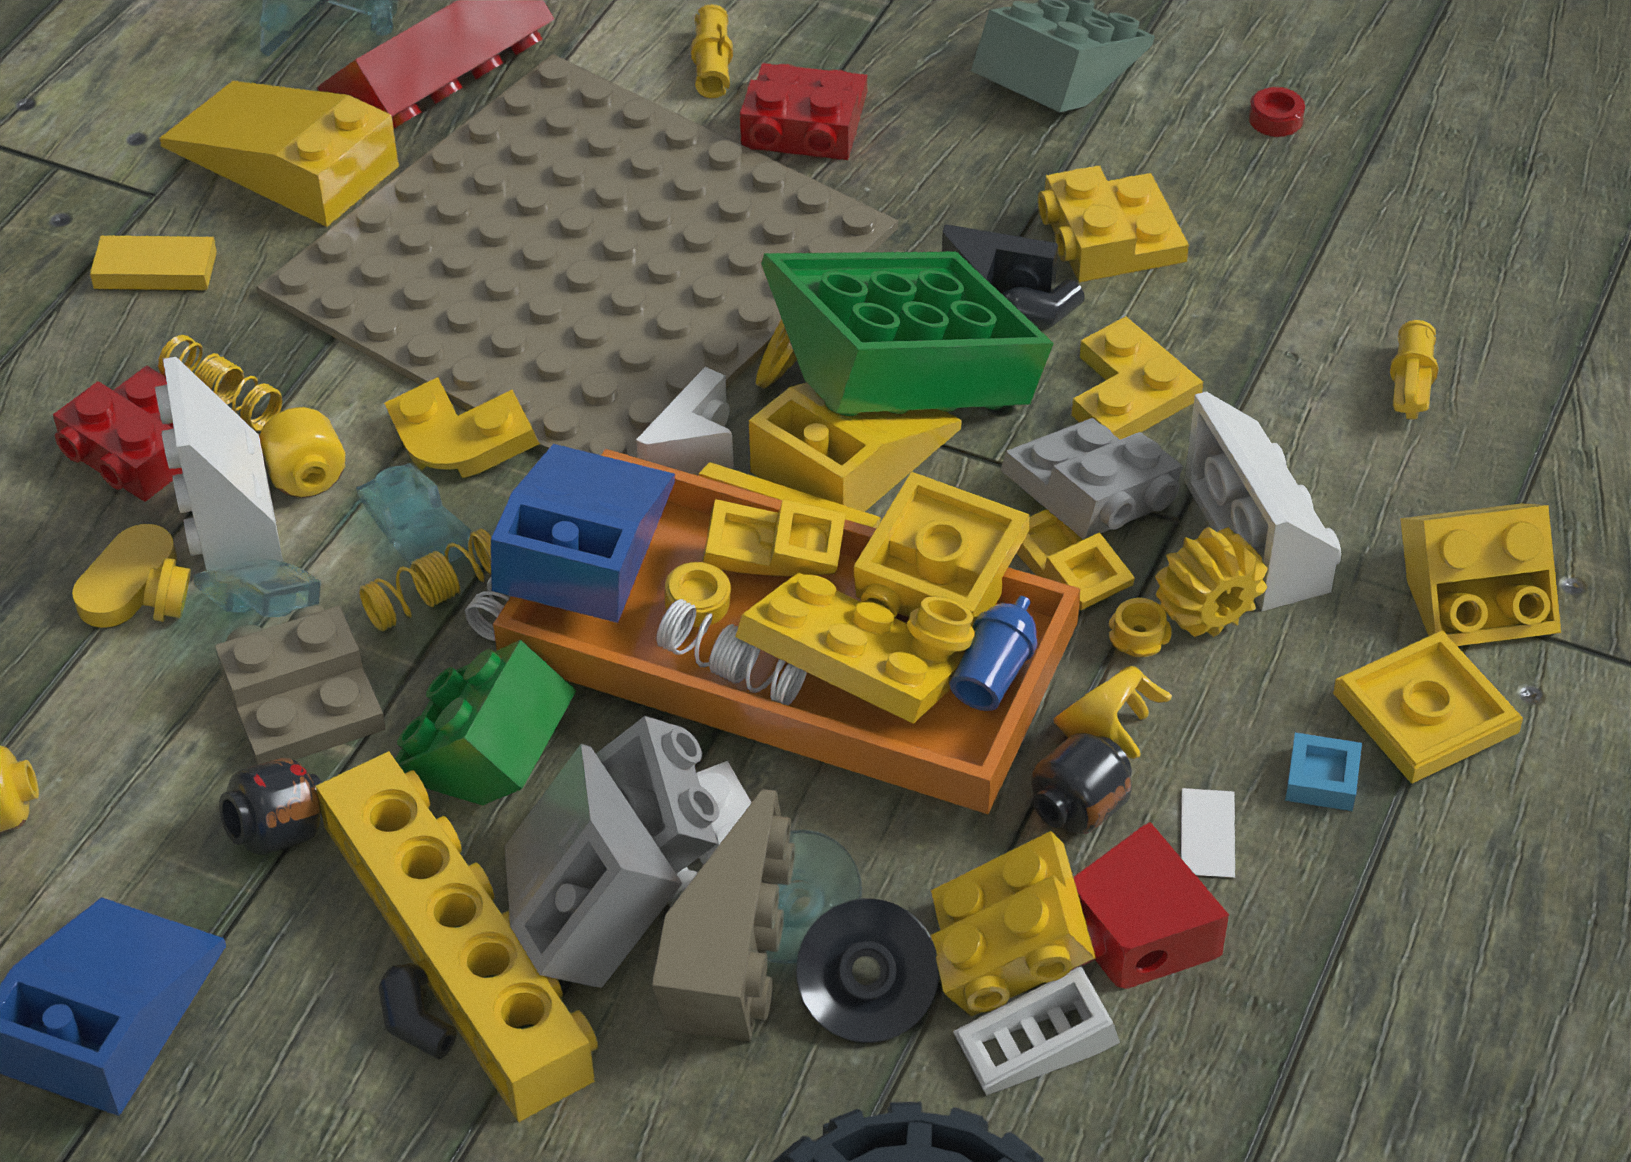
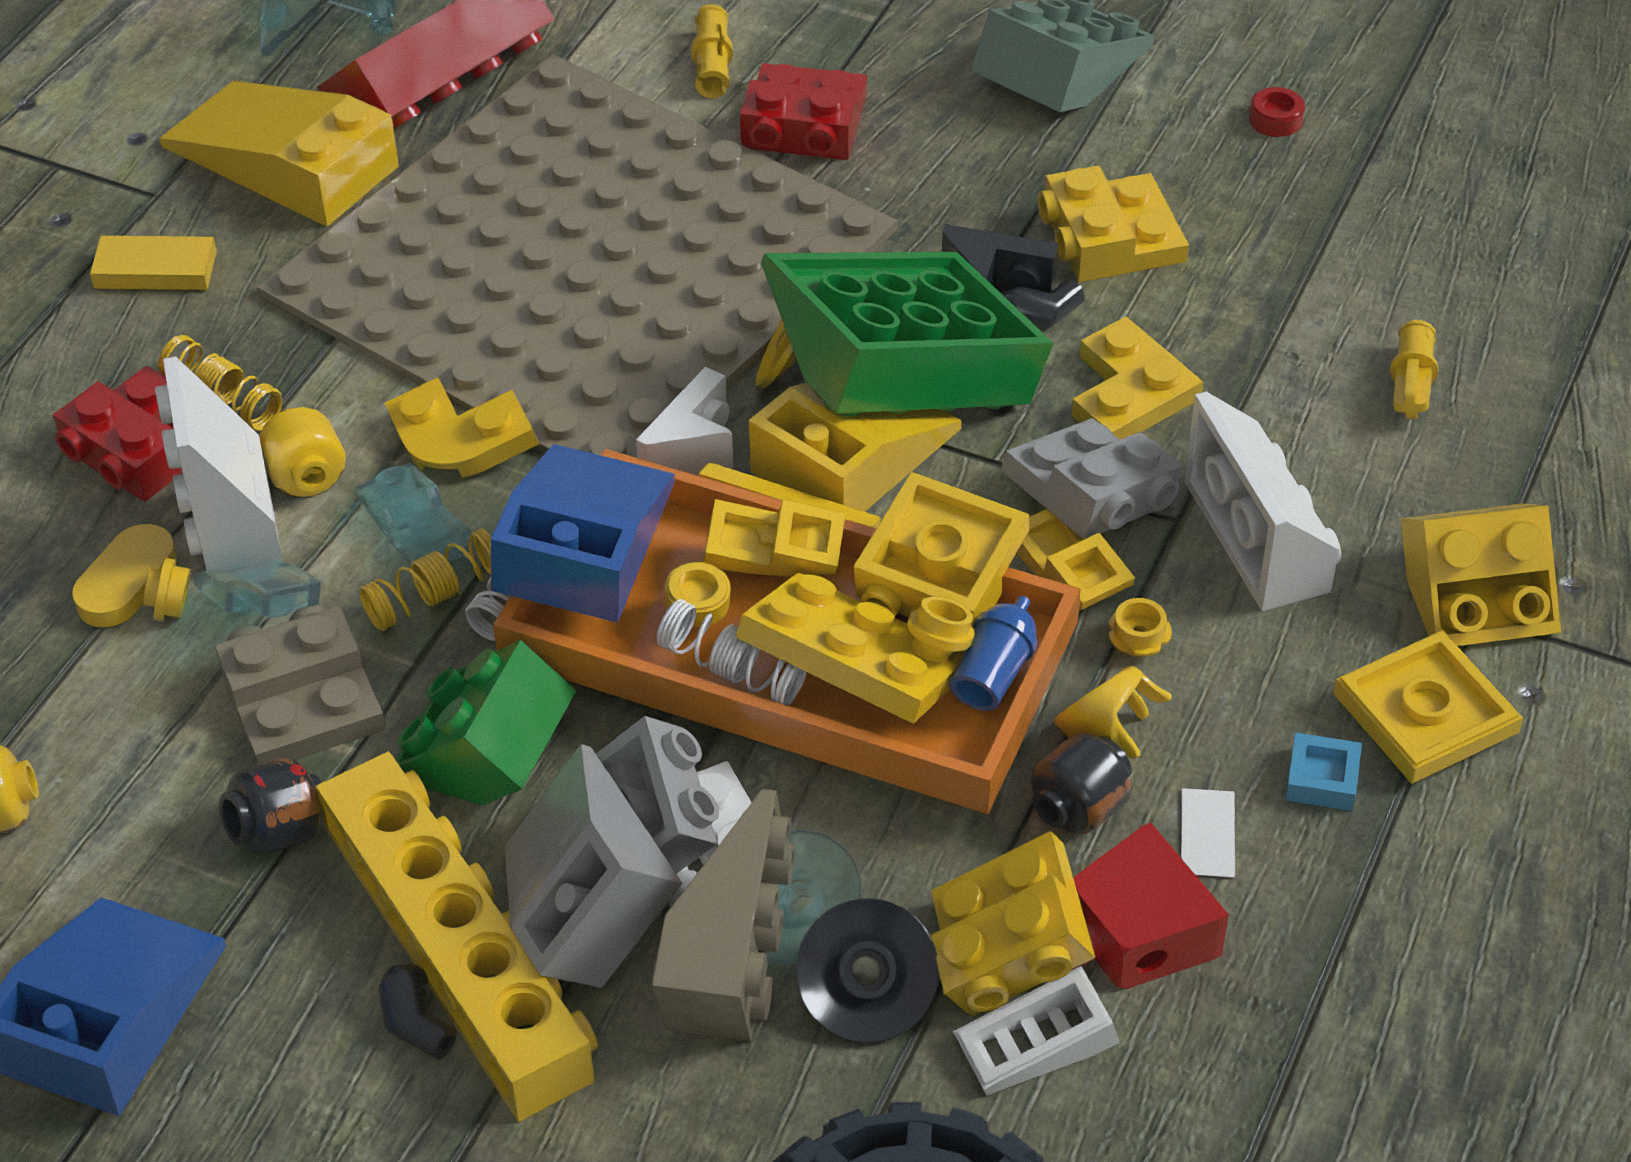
yellow gear [1155,526,1268,637] -> none

